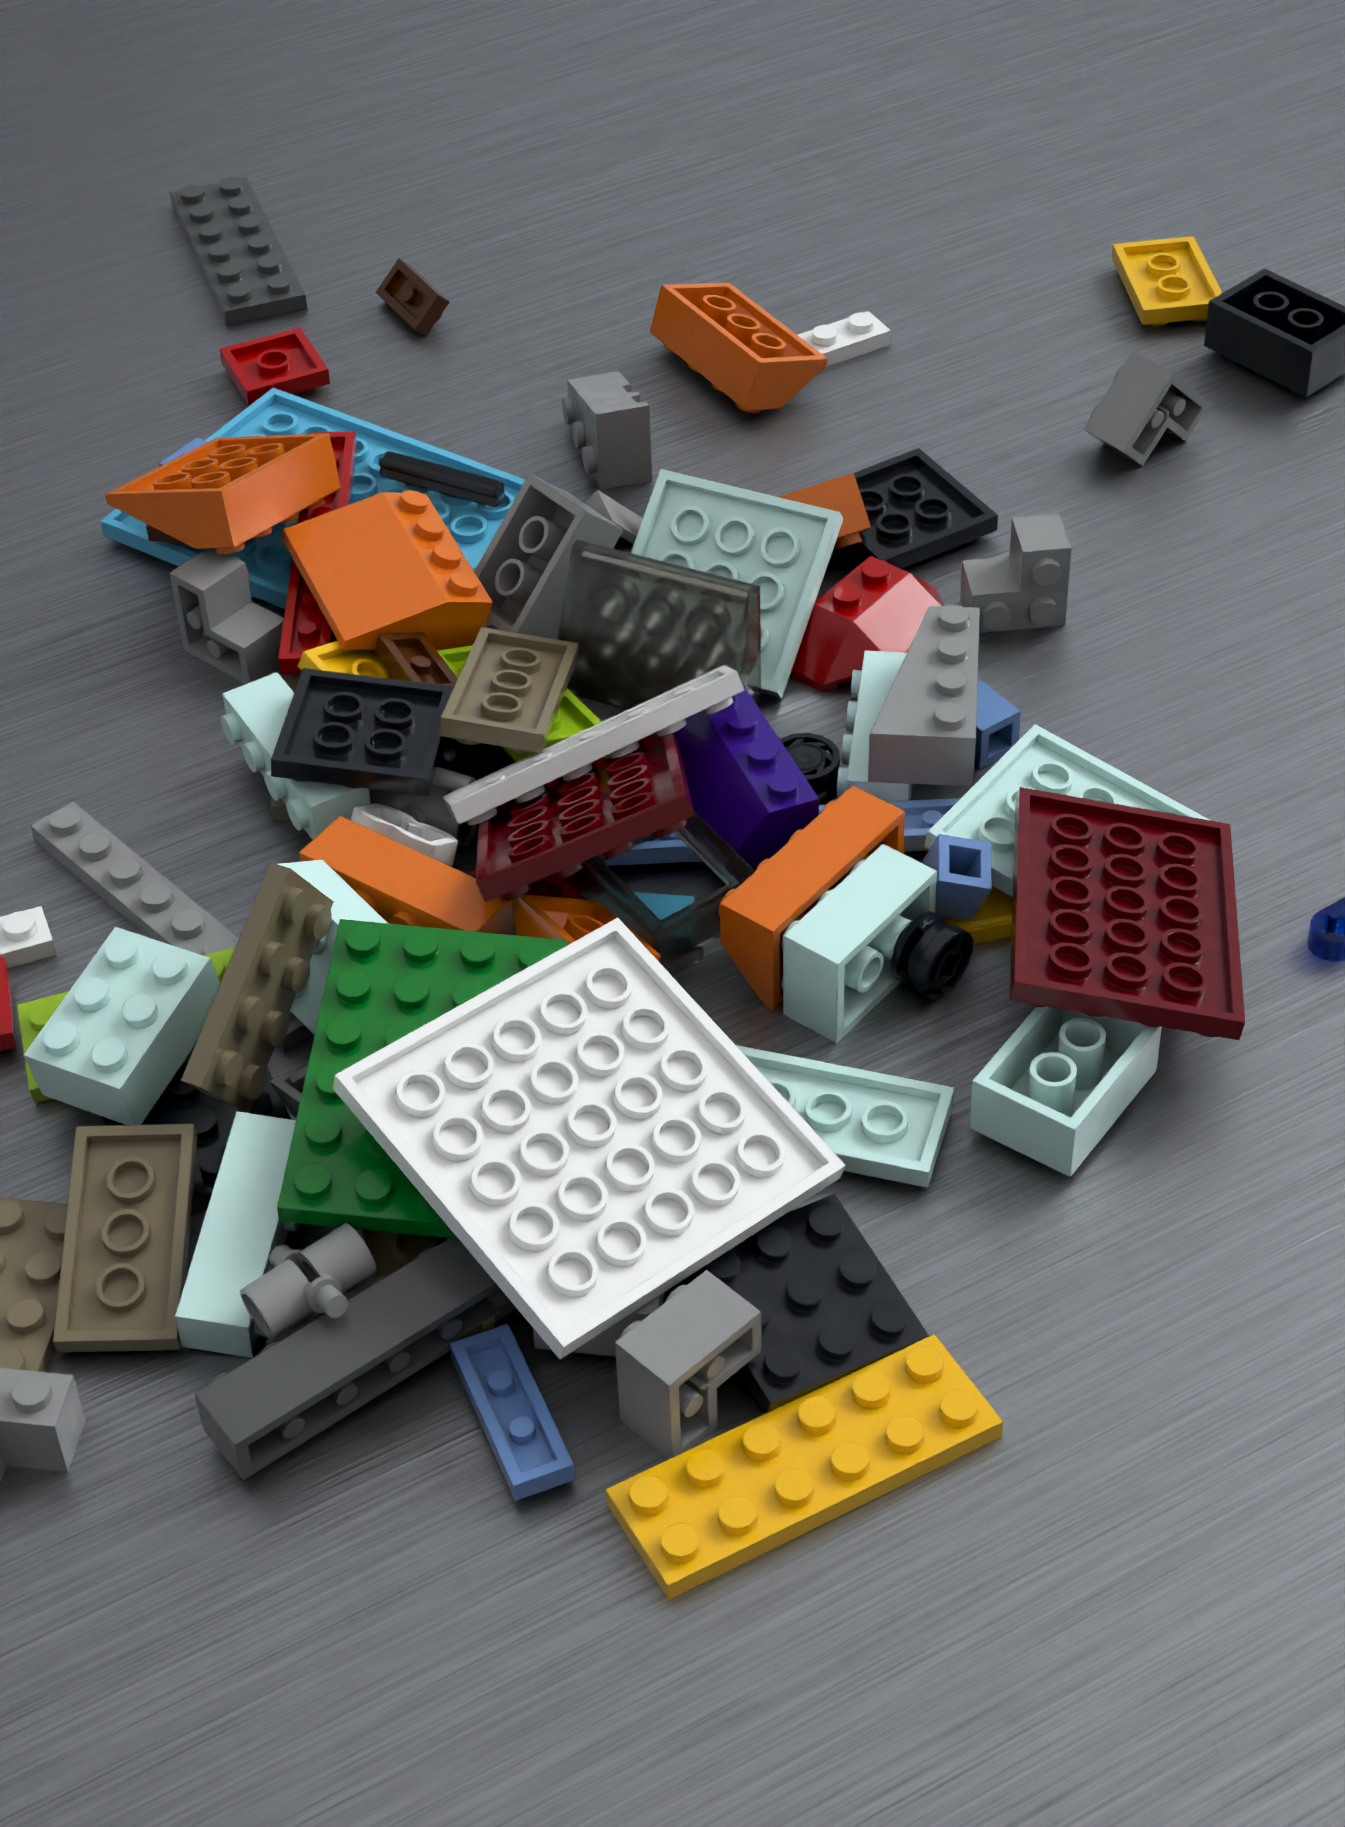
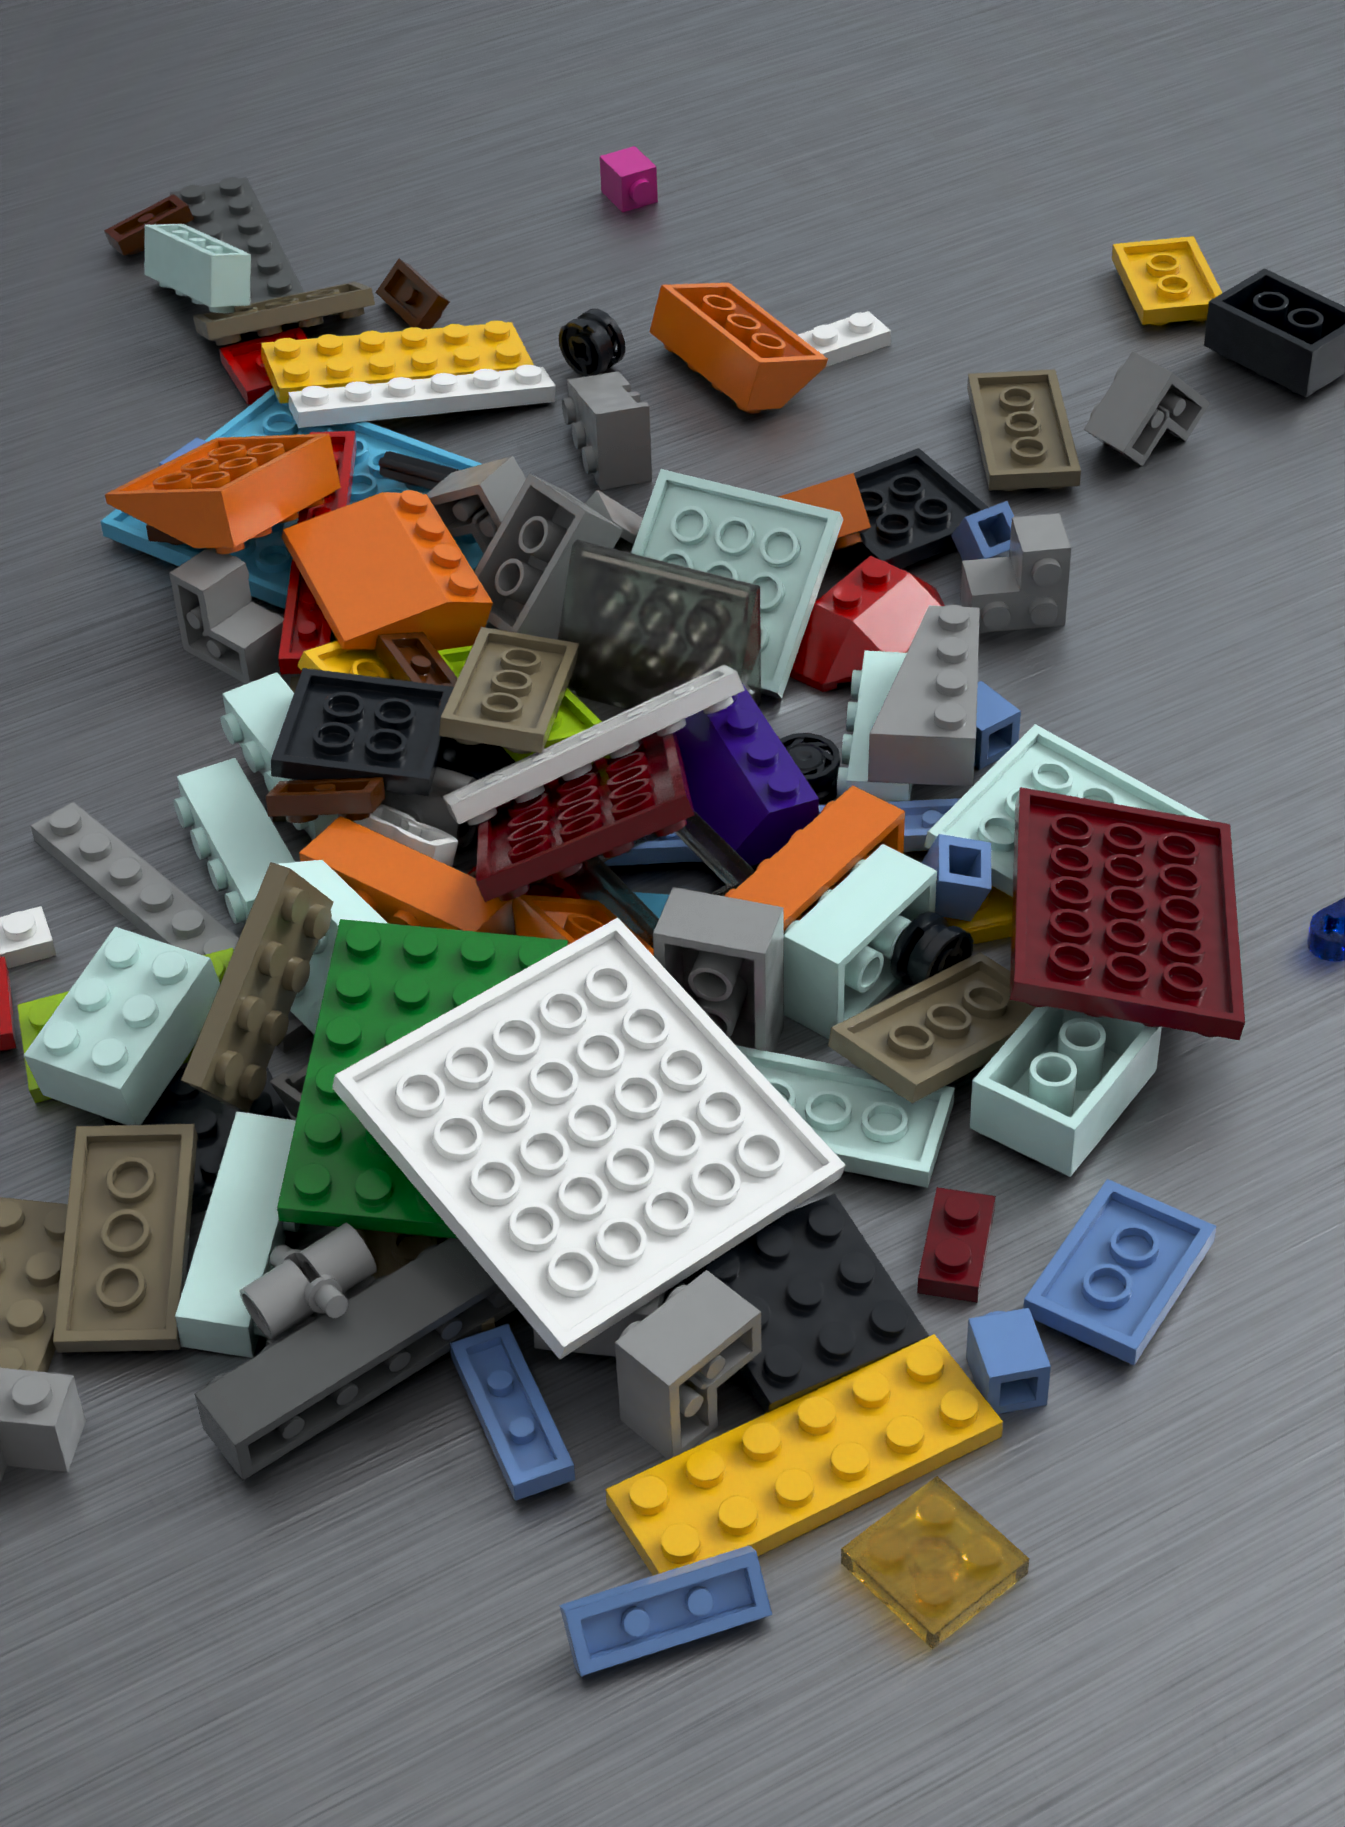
none -> reddish brown plate [104,194,194,256]
none -> light aqua brick [145,224,251,313]
none -> light aqua brick [173,758,295,925]
none -> dark tan plate [193,281,375,345]
none -> yellow plate [261,320,534,404]
none -> reddish brown plate [266,777,385,823]
none -> white plate [288,365,556,428]
none -> light grey brick [427,456,526,554]
none -> black wheel [558,309,625,377]
none -> medium blue plate [559,1545,772,1676]
none -> dark pink brick [599,146,658,213]
none -> light grey brick [653,887,784,1053]
none -> dark tan plate [828,952,1036,1104]
none -> clear yellow plate [841,1476,1030,1650]
none -> dark red plate [917,1187,996,1303]
none -> medium blue brick [951,501,1014,561]
none -> medium blue brick [966,1308,1051,1414]
none -> dark tan plate [967,369,1081,492]
none -> medium blue plate [1023,1179,1216,1365]

